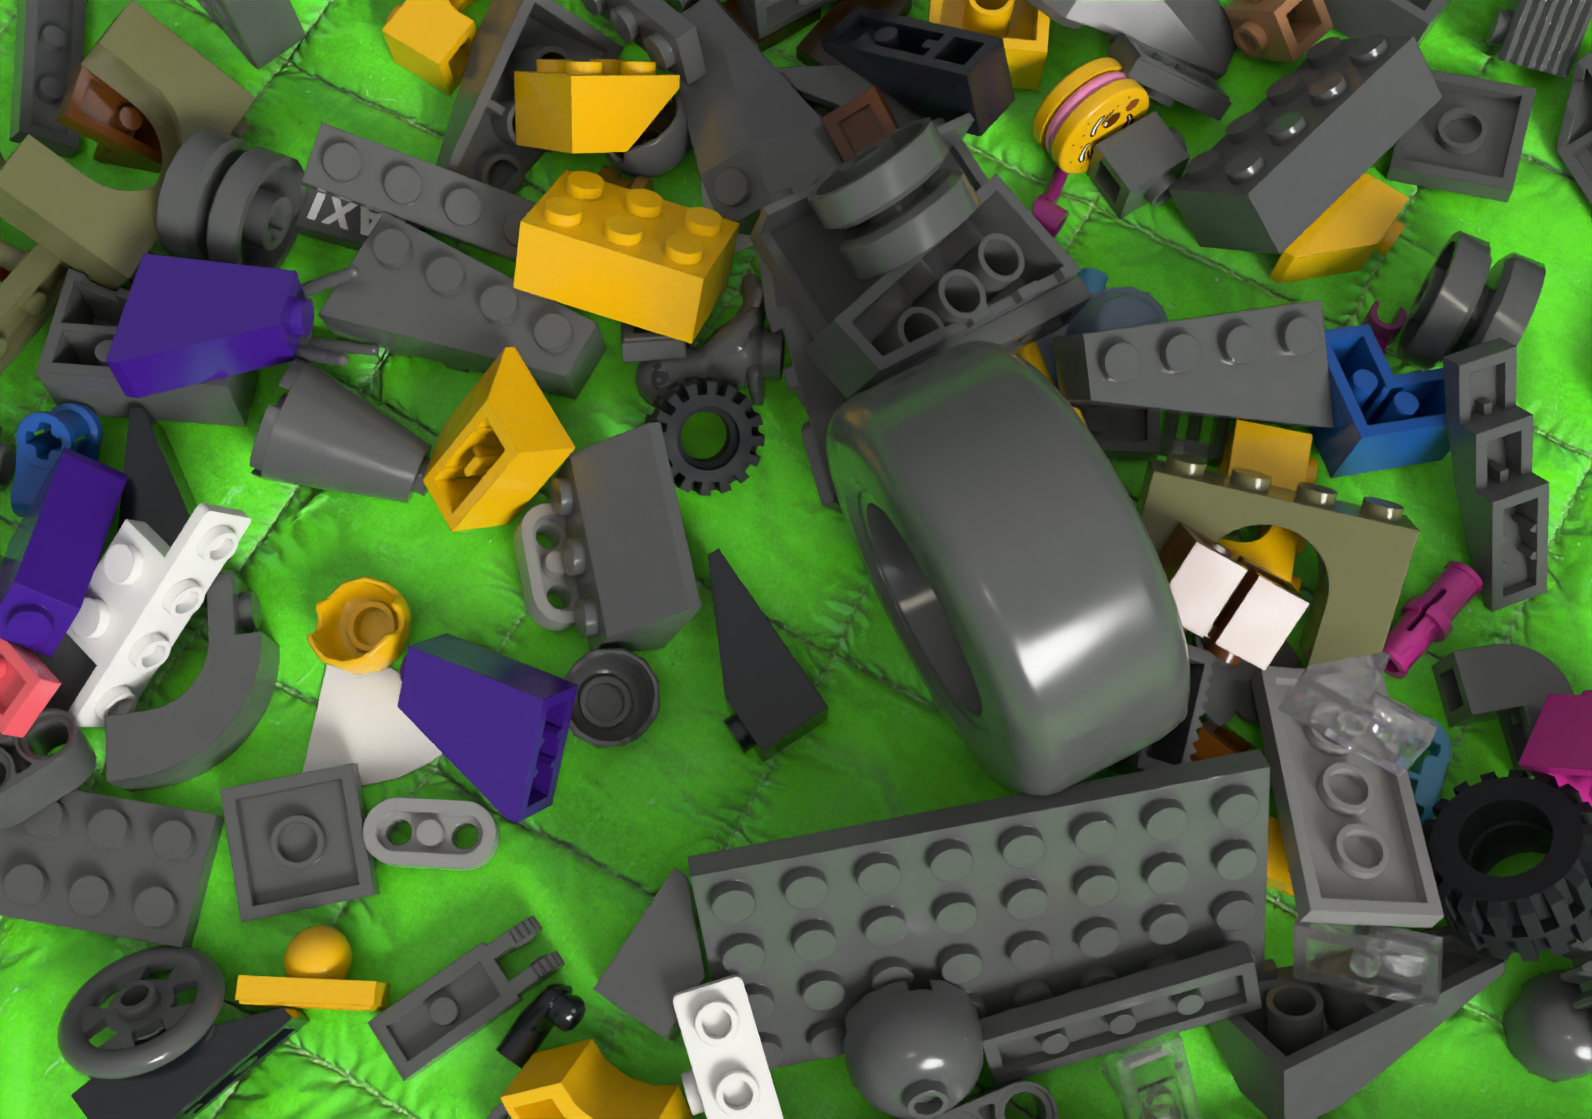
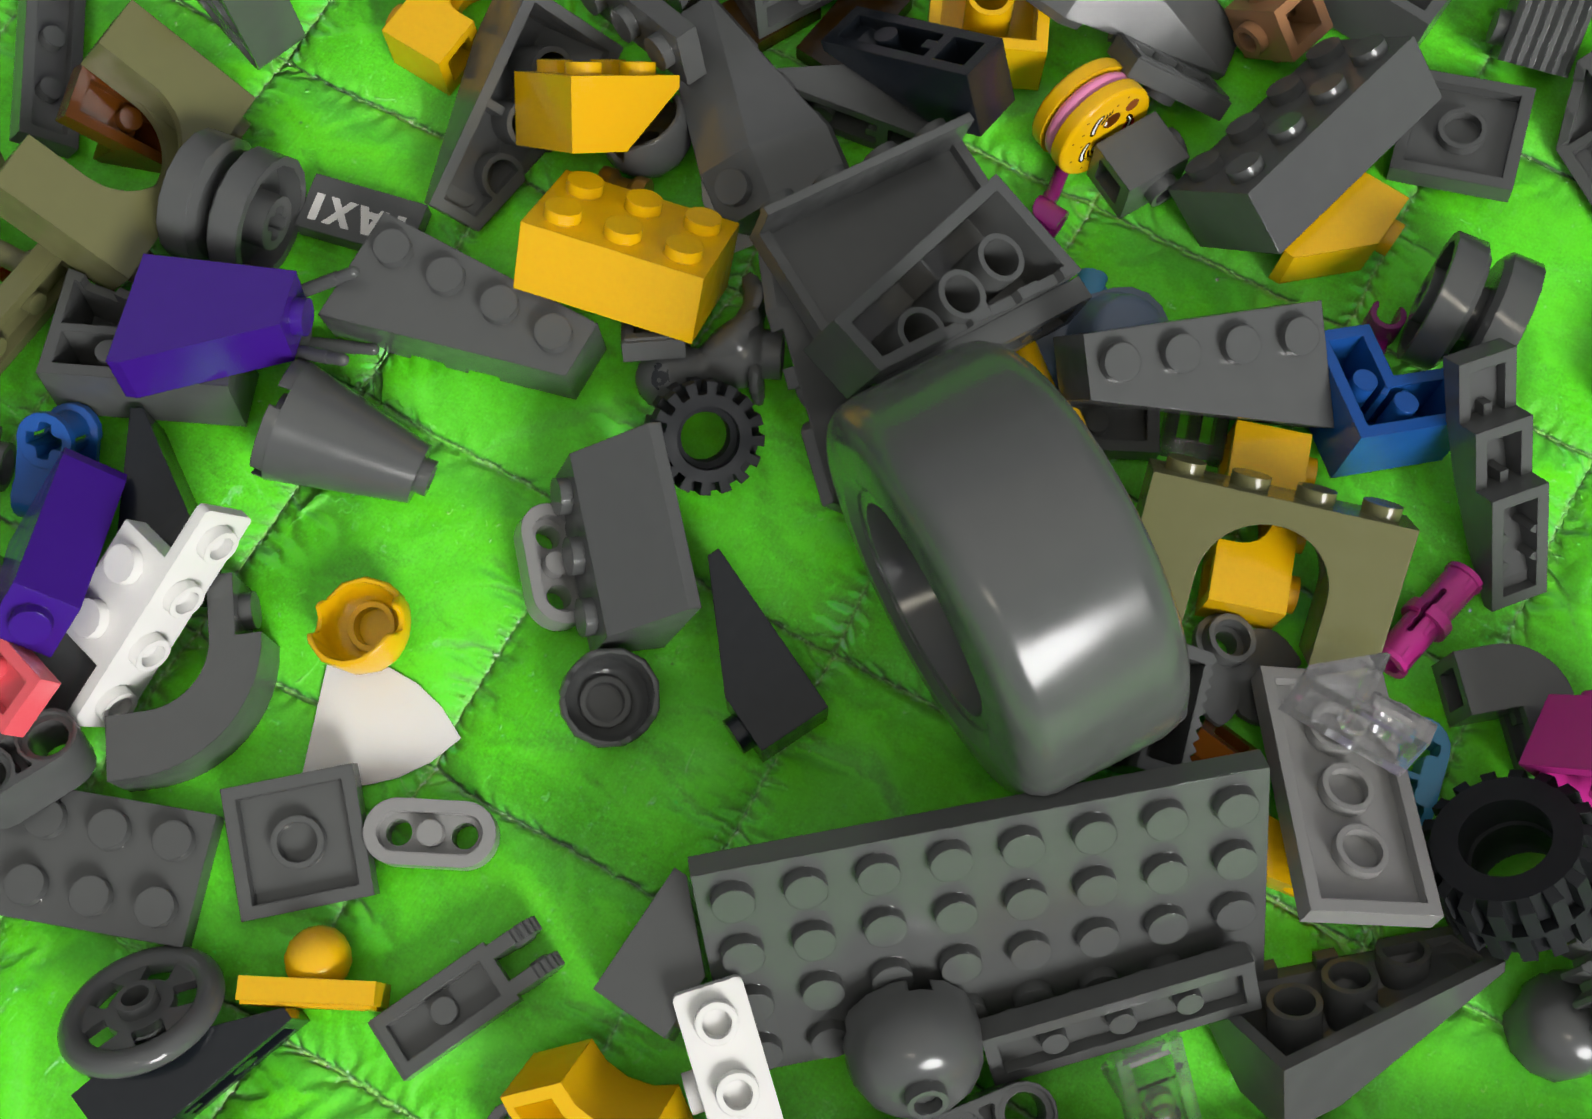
dark grey plate [302,122,536,263] -> none
dark purple slope [397,633,578,823] -> none
yellow slope [422,347,576,532] -> none
black arm [496,984,586,1069] -> none
dark grey wheel [808,117,980,279] -> none
reddish brown tile [821,87,900,162] -> none
piece [1158,522,1310,671] -> none
clear slope [1293,916,1443,1010] -> none

